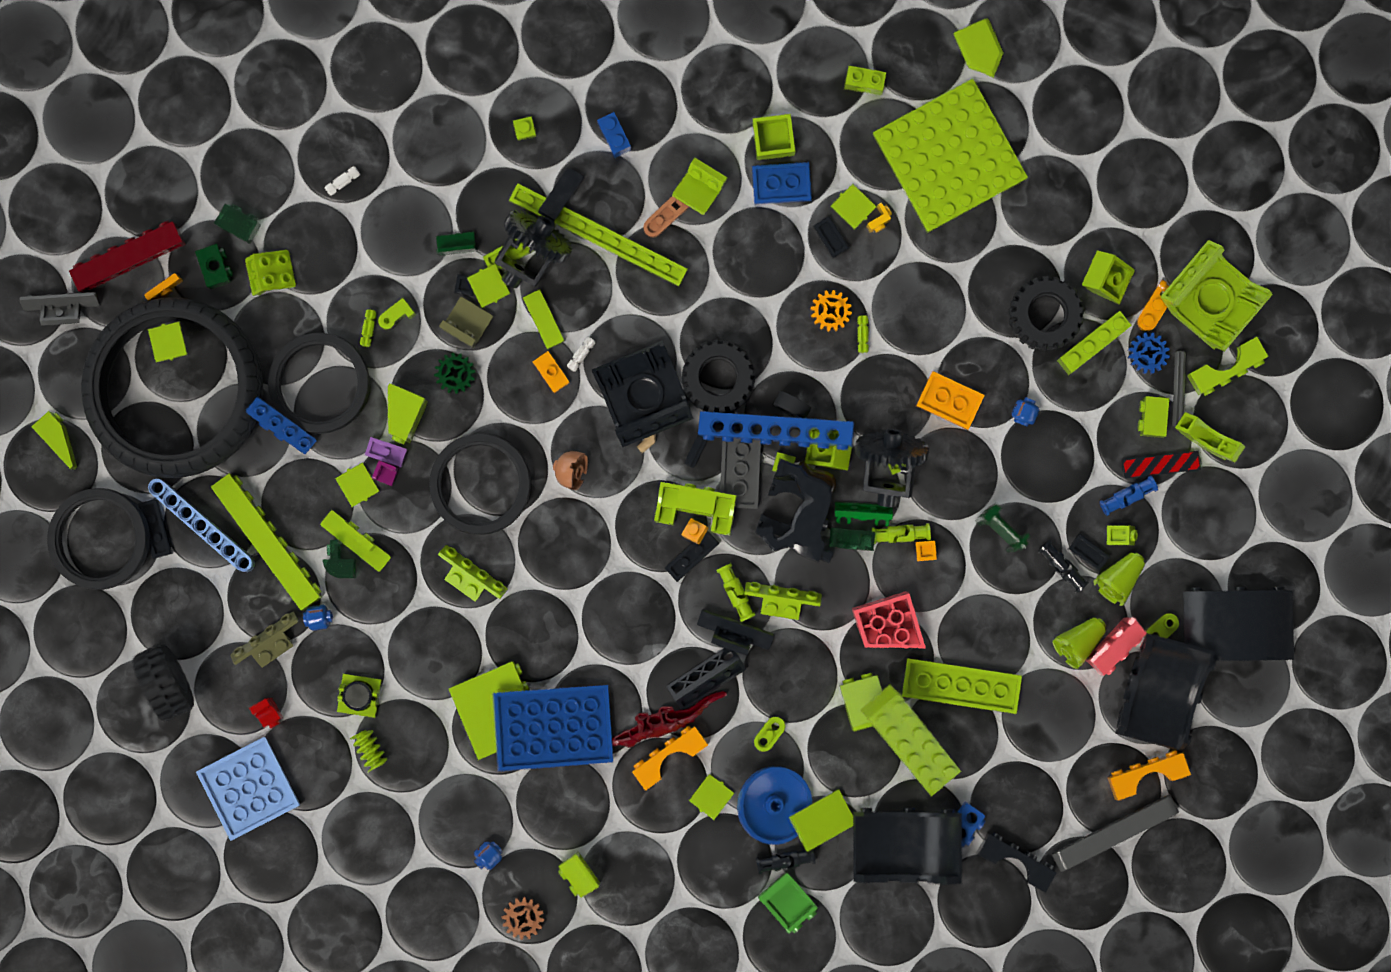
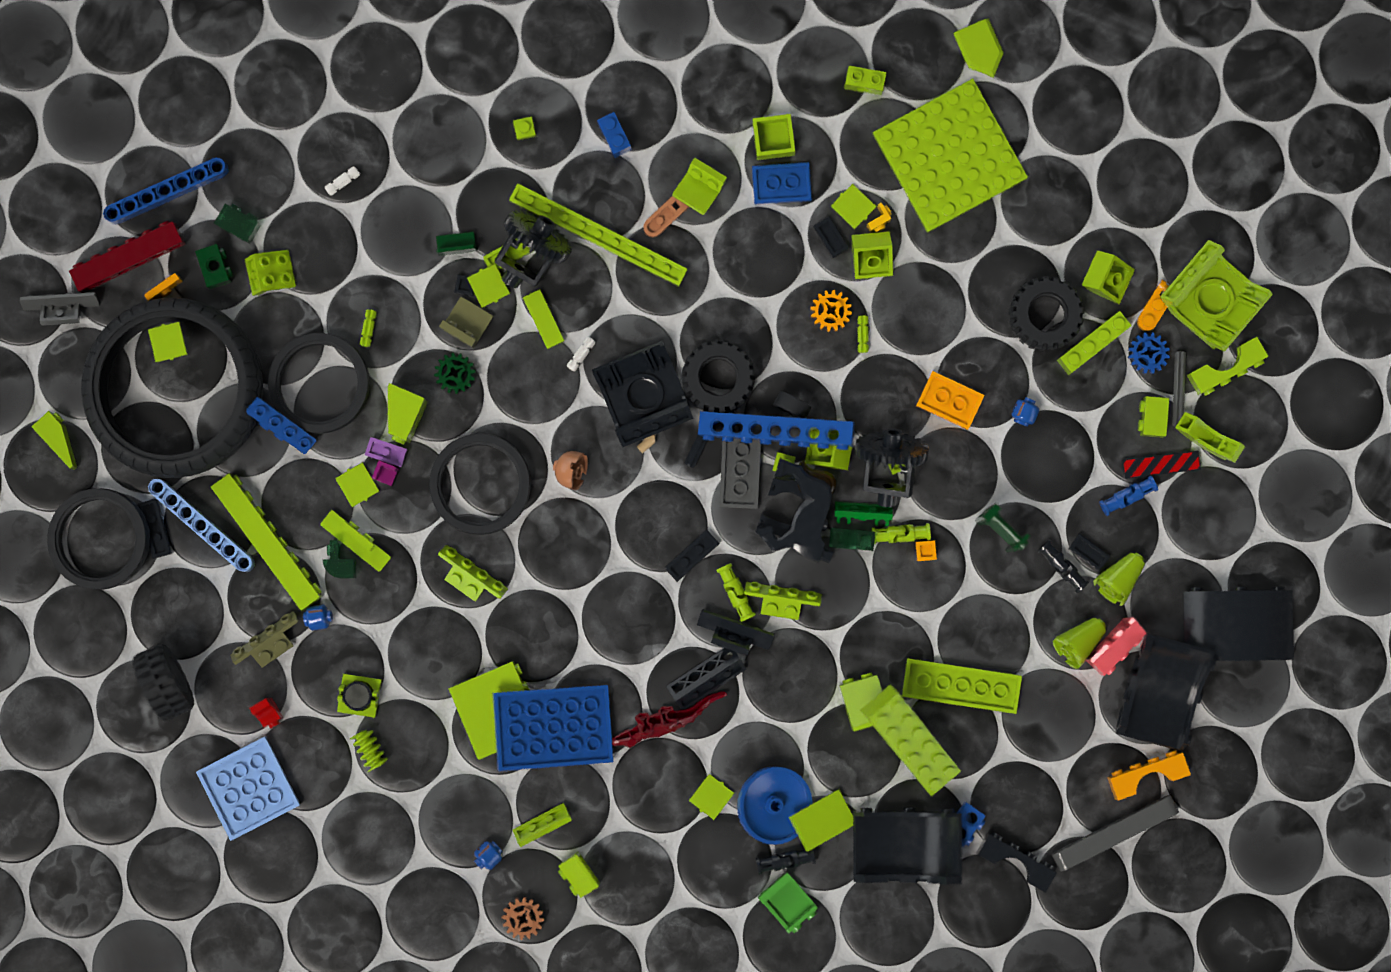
lime leg [378,298,417,331] -> none
light orange plate [533,351,570,393] -> none
black tile [538,167,584,222] -> none
light orange arch [632,725,708,791] -> none
lime bracket [654,482,737,536] -> none
light orange plate [681,519,709,545] -> none
lime plate [754,717,785,752] -> none
coral wedge [852,591,926,649] -> none
lime bracket [1107,526,1138,545] -> none
lime plate [1144,614,1179,638] -> none
none -> blue beam [103,158,229,225]
none -> lime plate [513,803,572,847]
none -> lime slope [851,231,893,279]

